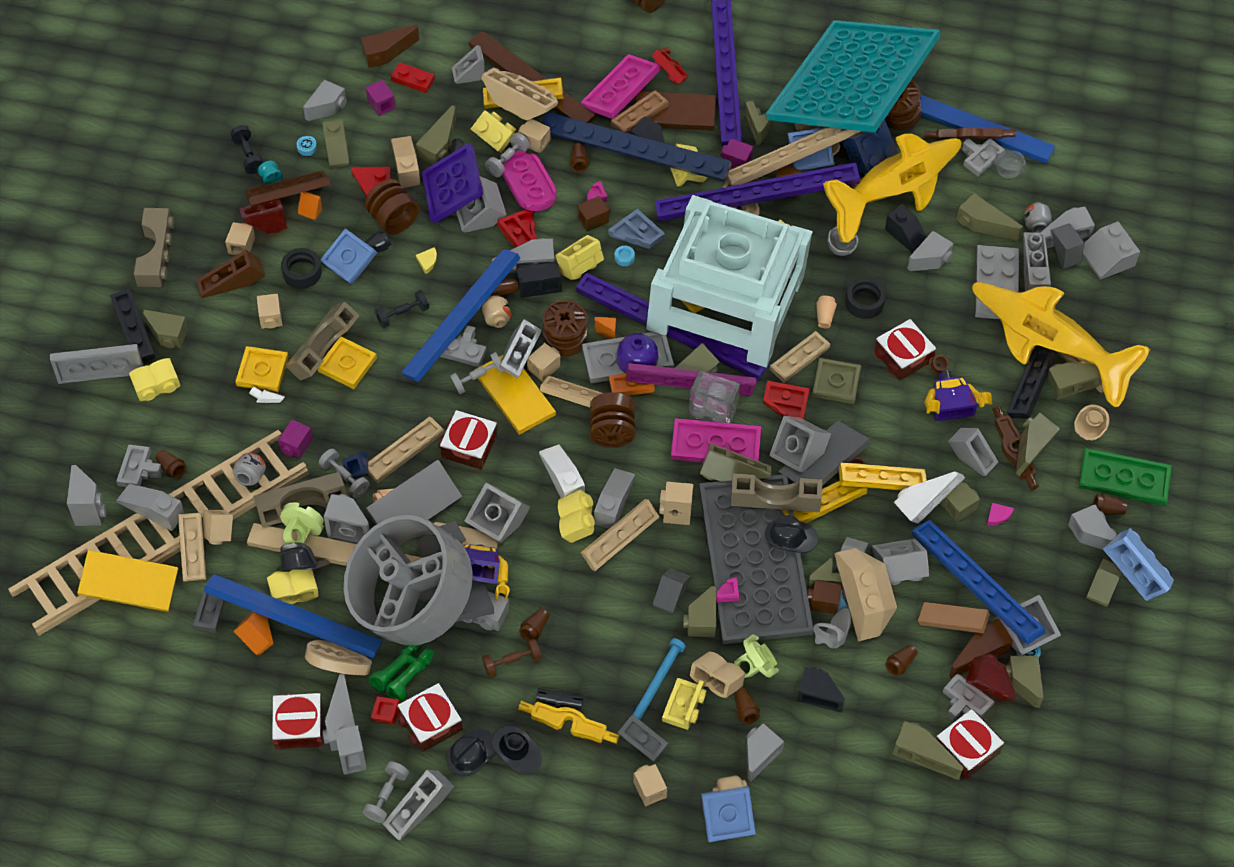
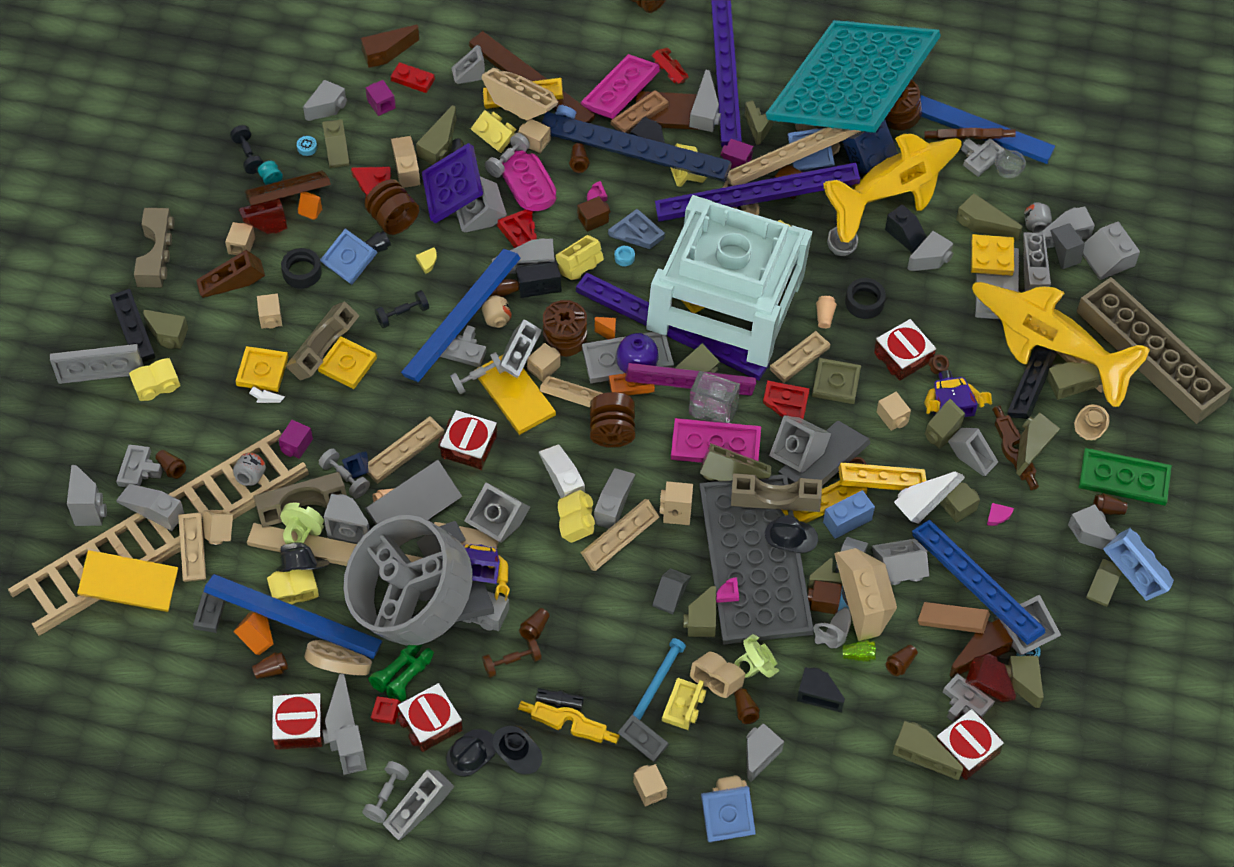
none -> reddish brown cone [252,652,288,679]
none -> medium blue tile [555,105,577,119]
none -> light grey slope [690,70,721,132]
none -> medium blue brick [823,490,875,539]
none -> clear neon green cone [843,639,876,662]
none -> tan brick [877,392,911,431]
none -> olive slope [925,399,965,449]
none -> yellow plate [971,234,1014,276]
none -> dark tan brick [1077,277,1233,424]

